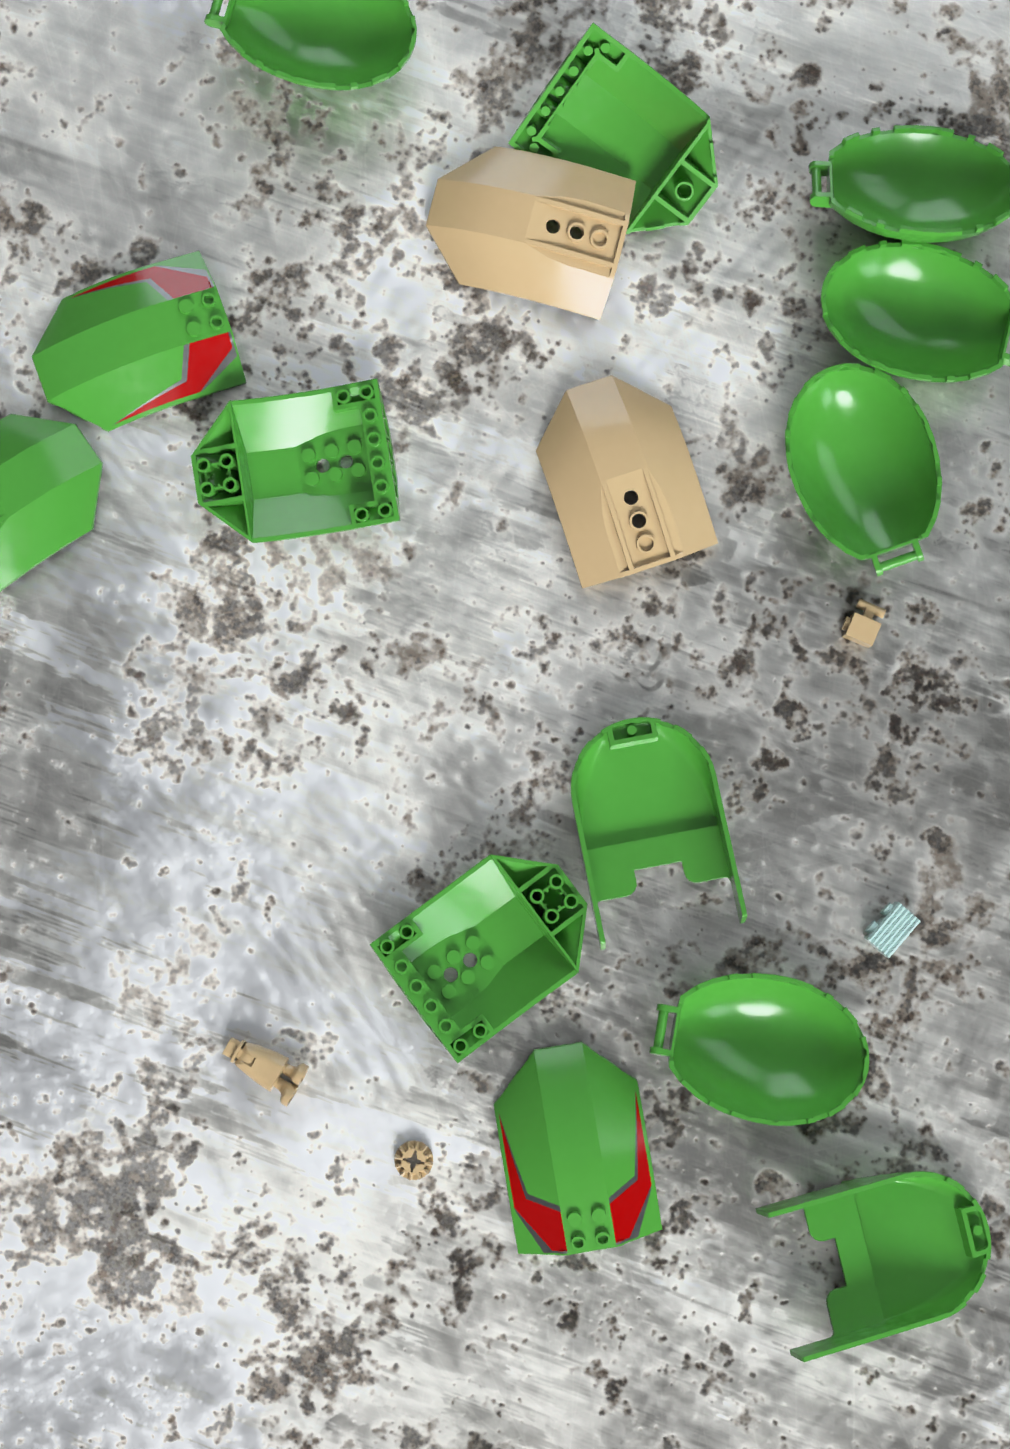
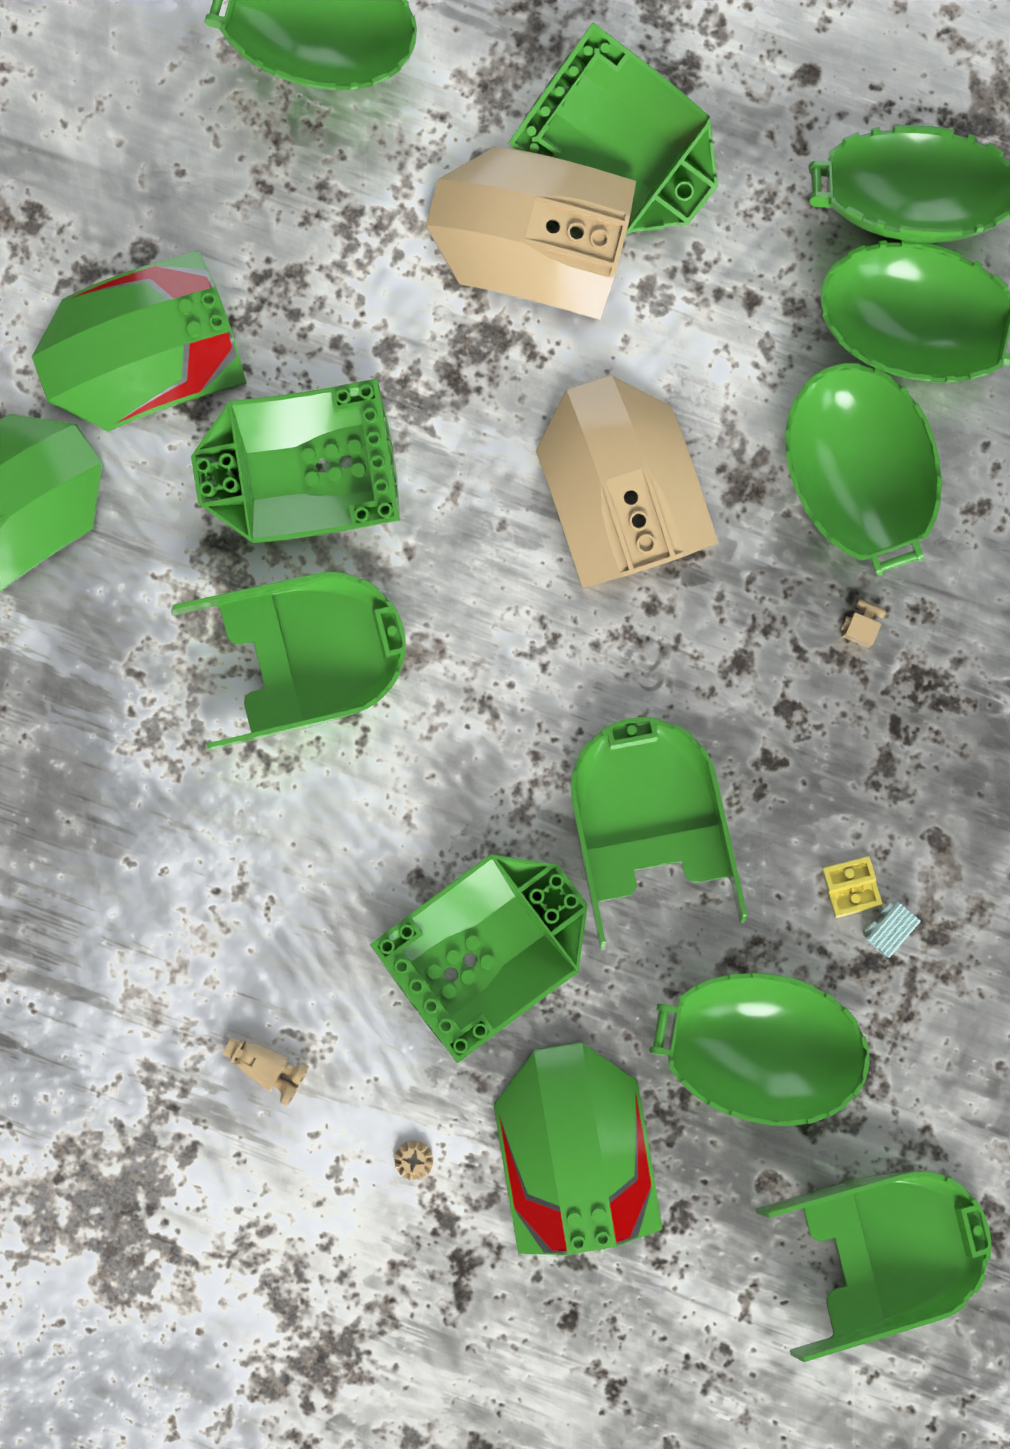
none -> bright green windscreen [171,572,406,752]
none -> light yellow slope [822,856,883,918]

